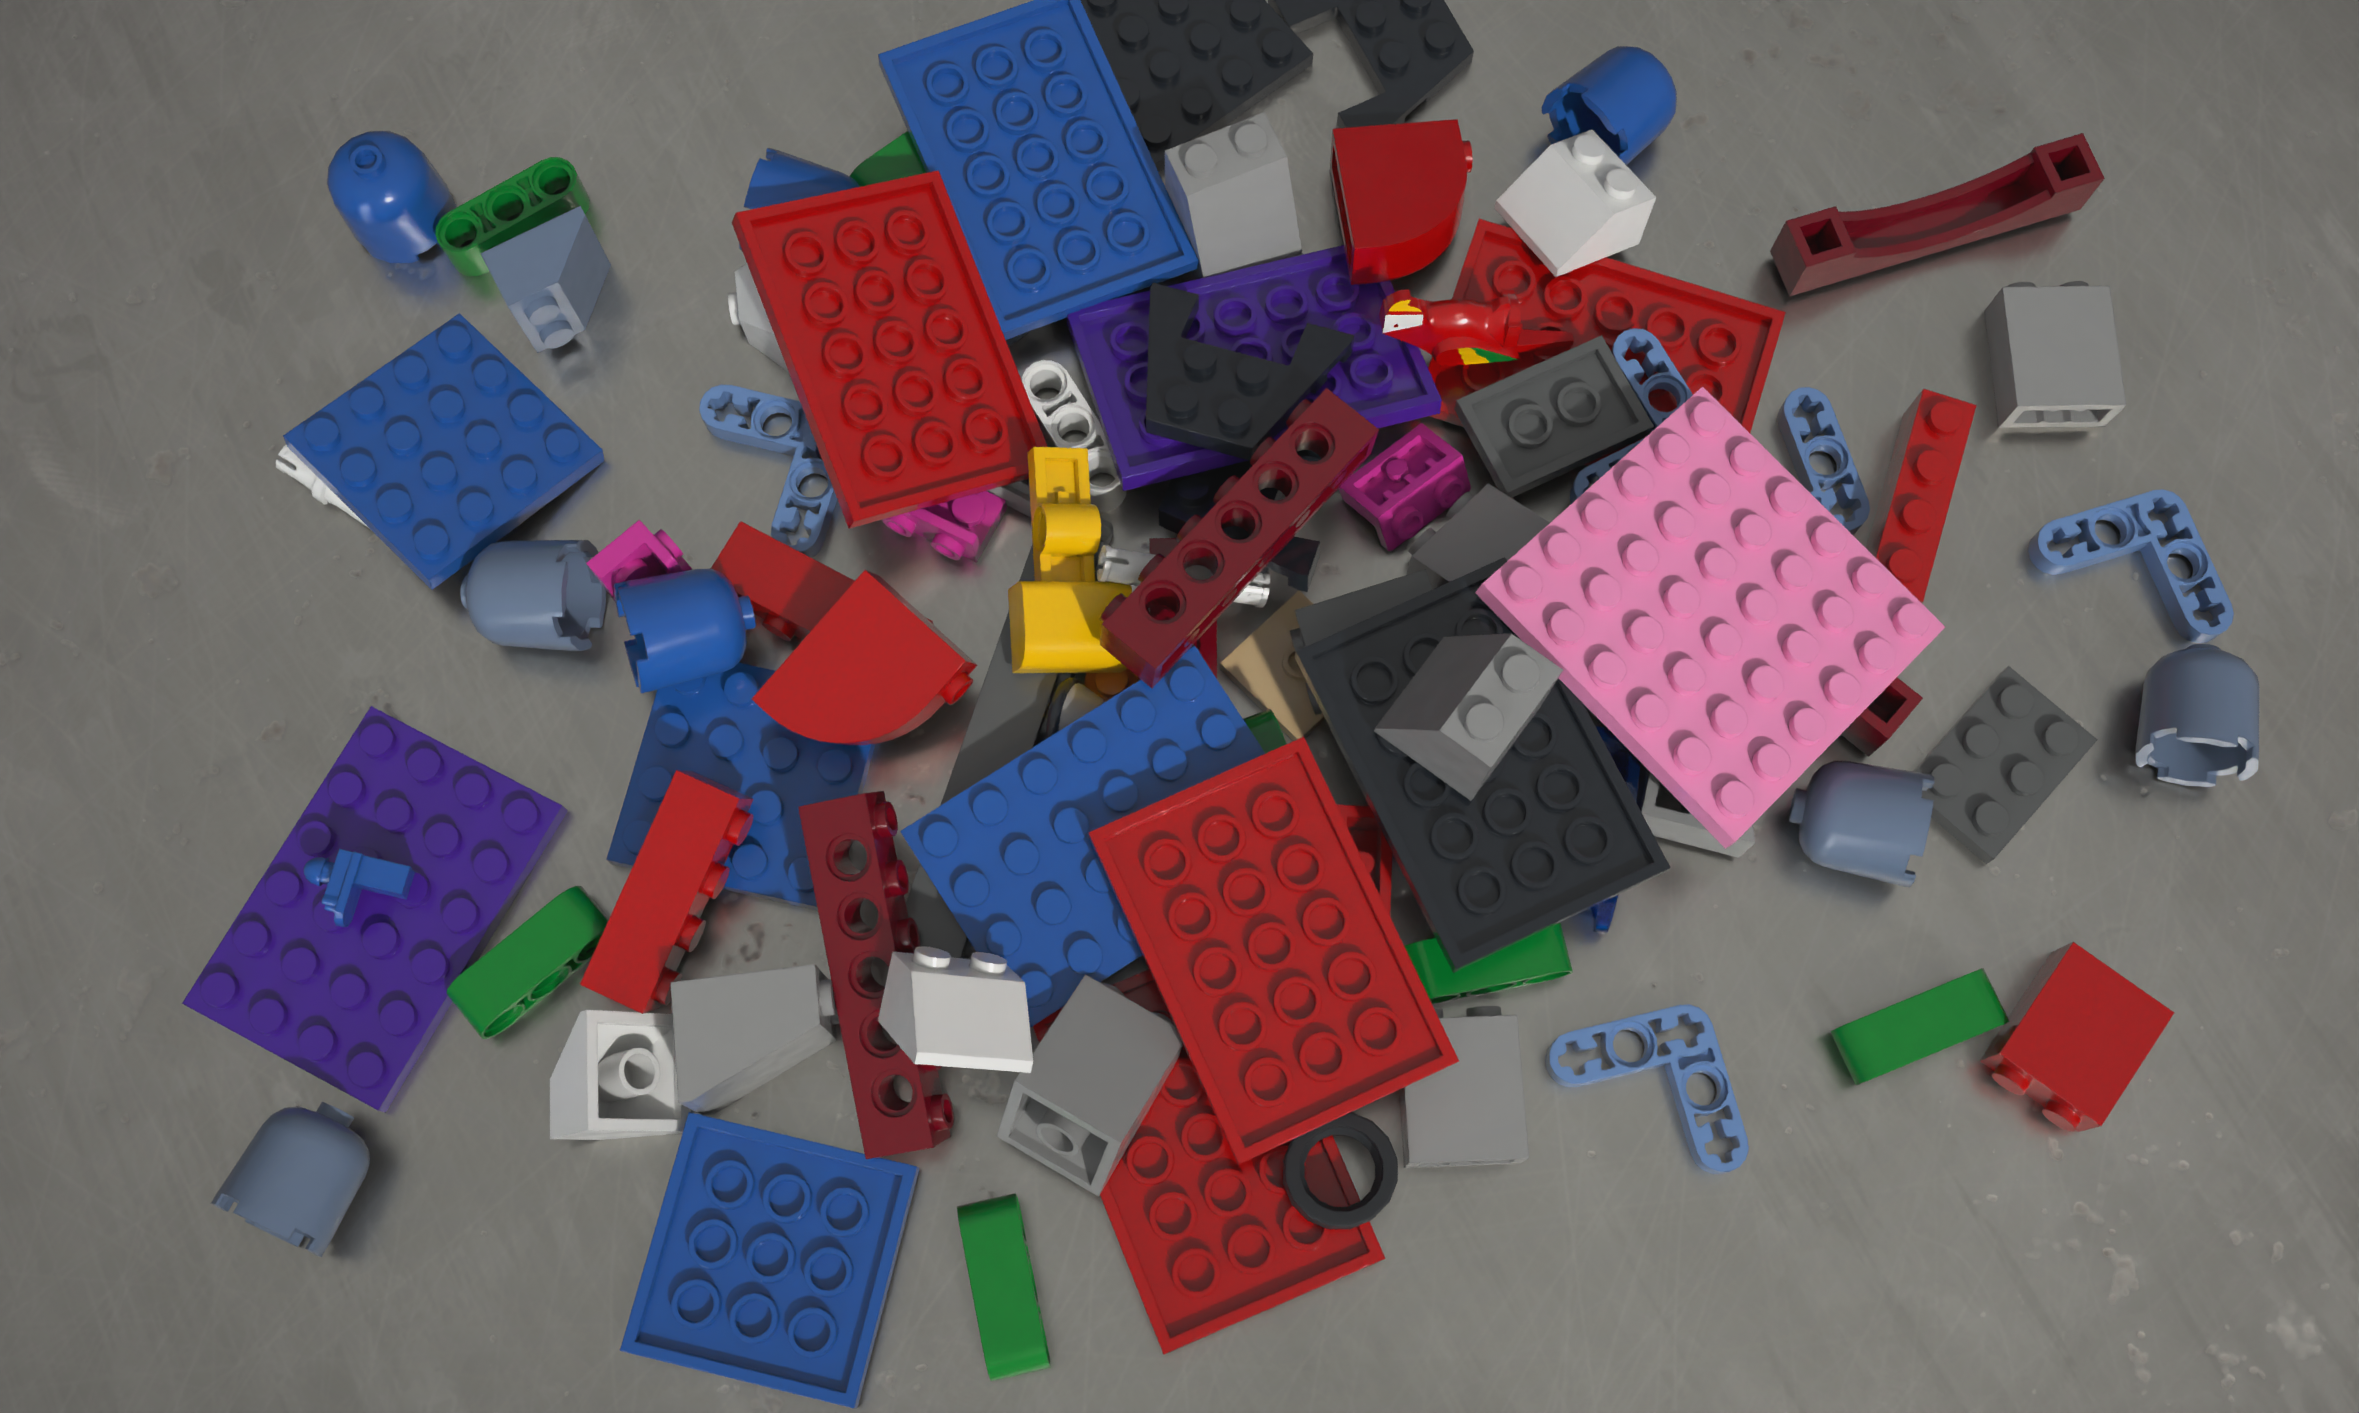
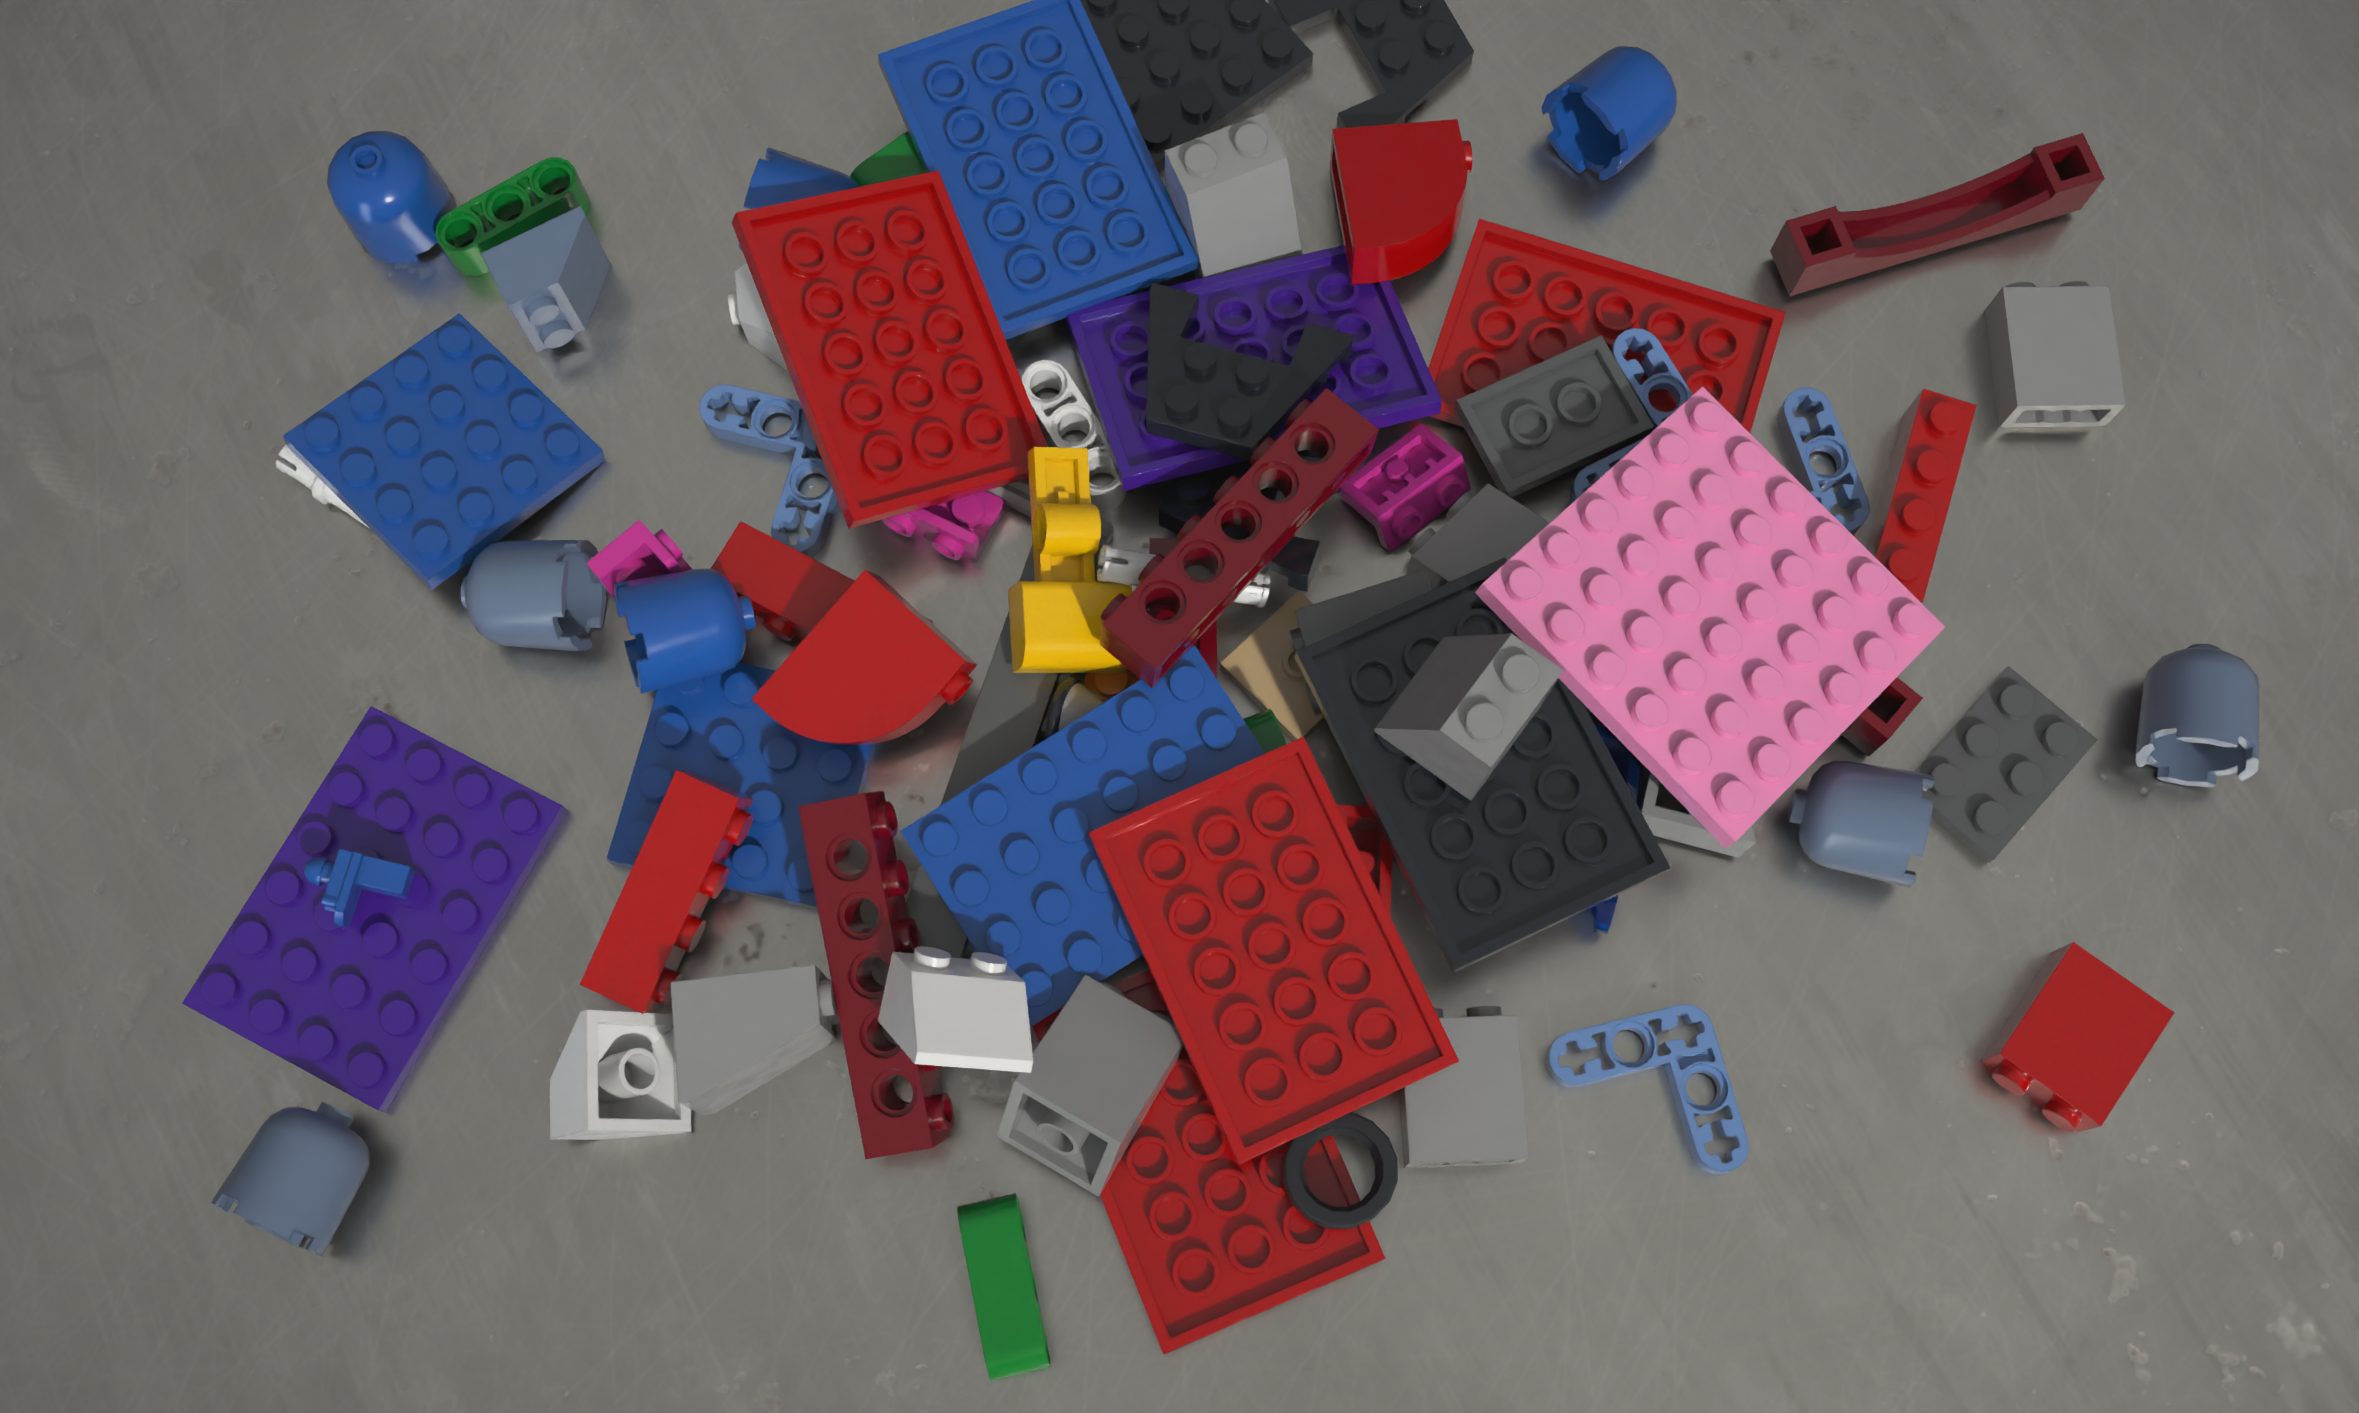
green beam [446,886,609,1039] -> none
blue plate [620,1112,920,1409] -> none
red animal [1379,289,1574,367] -> none
green beam [1404,923,1573,1005] -> none
white slope [1494,129,1656,277] -> none
green beam [1830,968,2010,1085] -> none
medium blue beam [2028,489,2234,643] -> none

